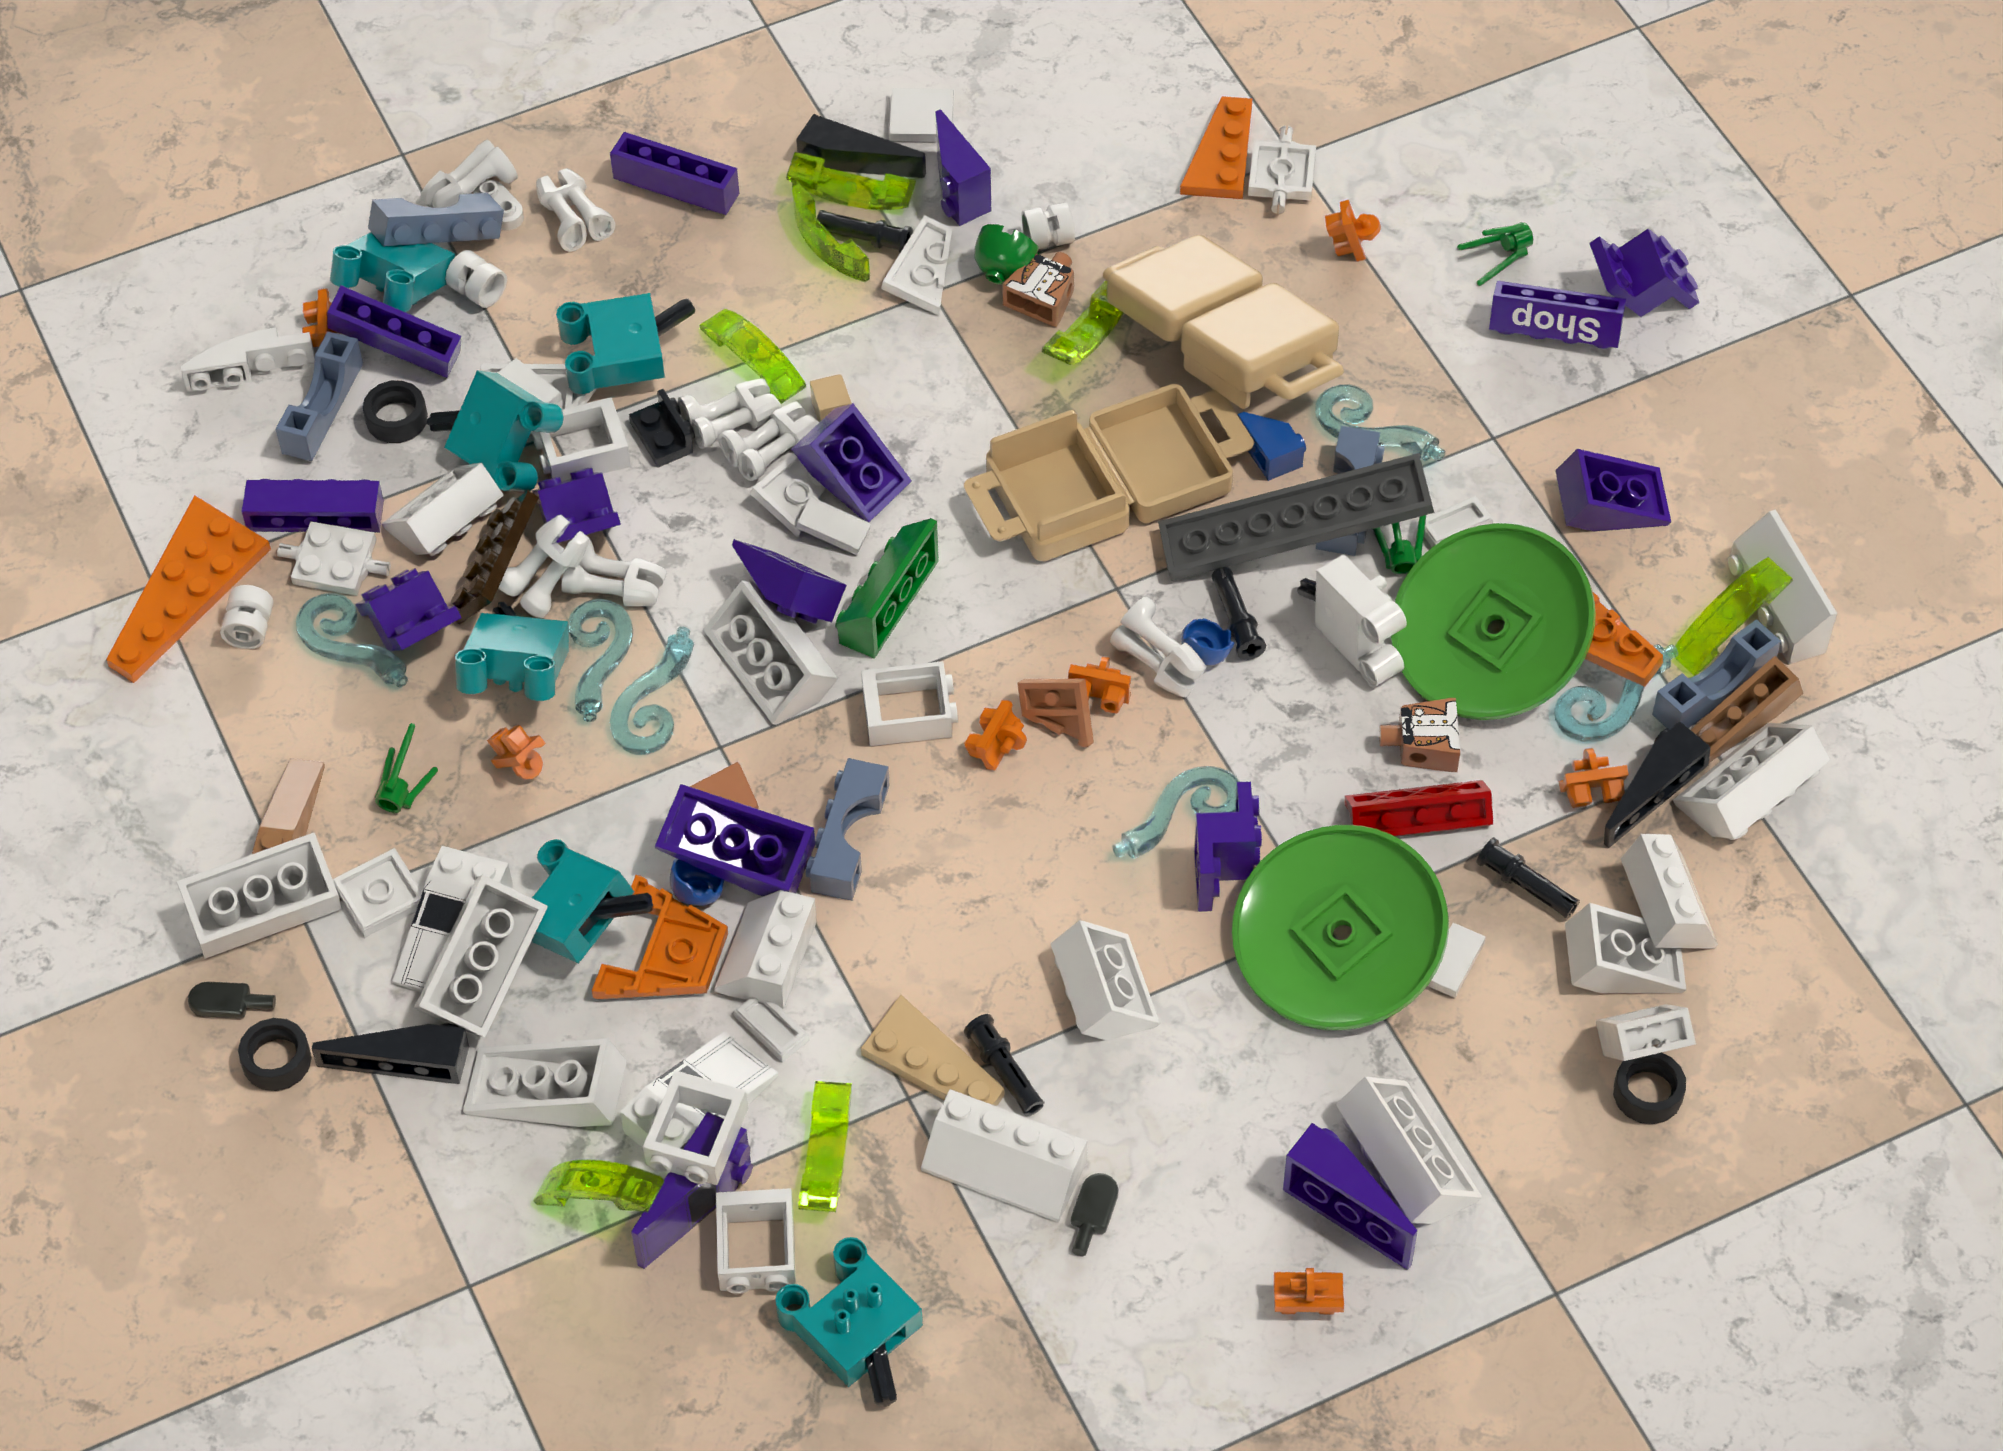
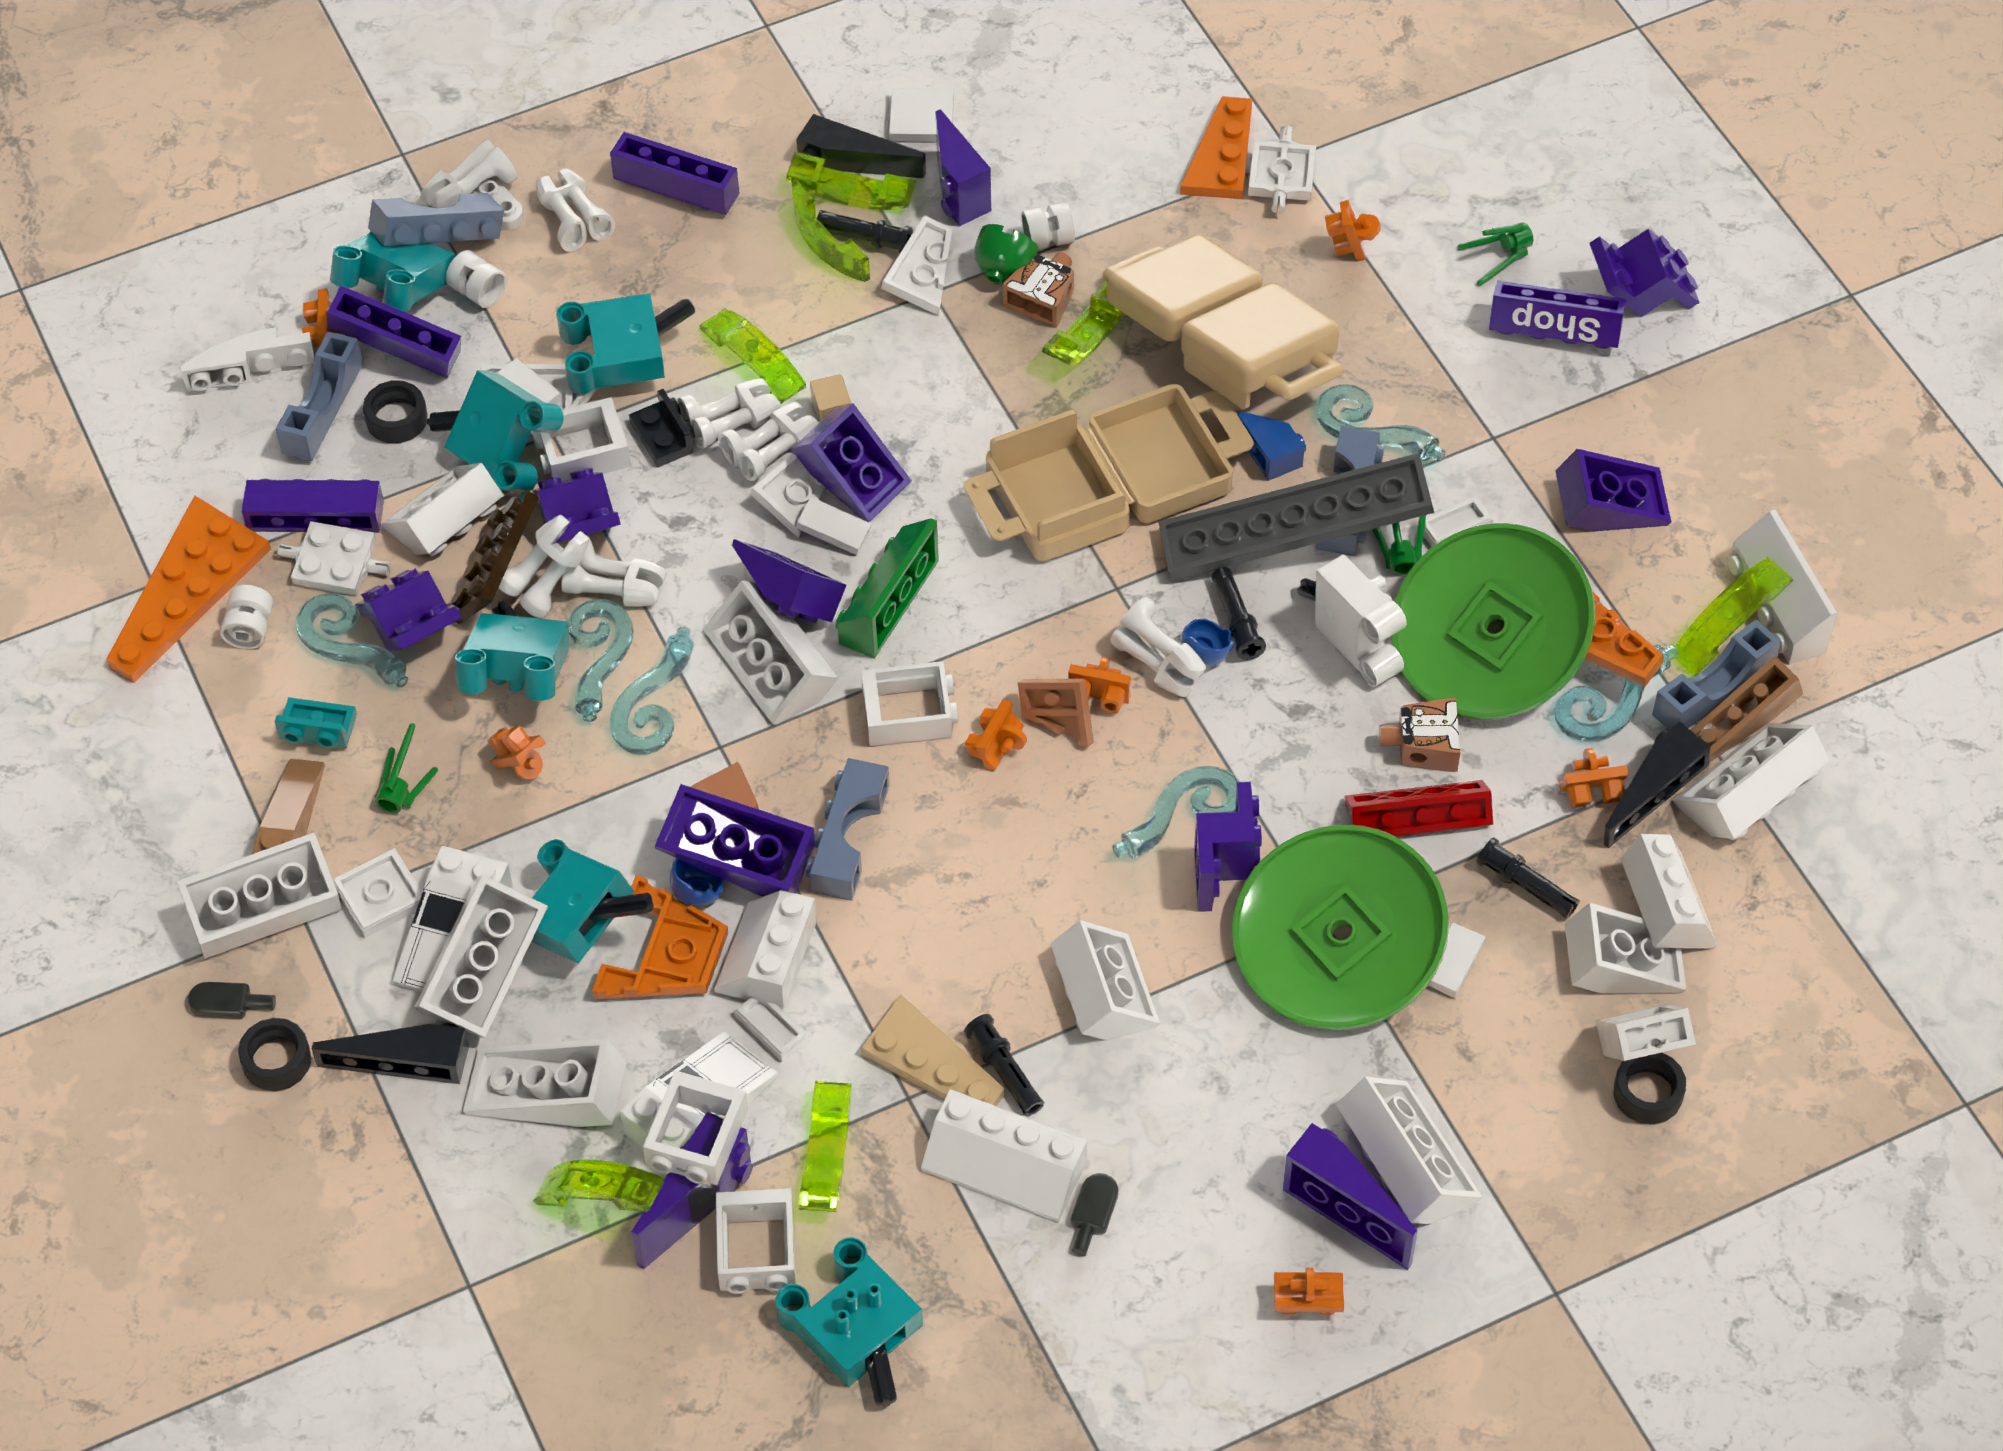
none -> teal bracket [274,697,357,748]

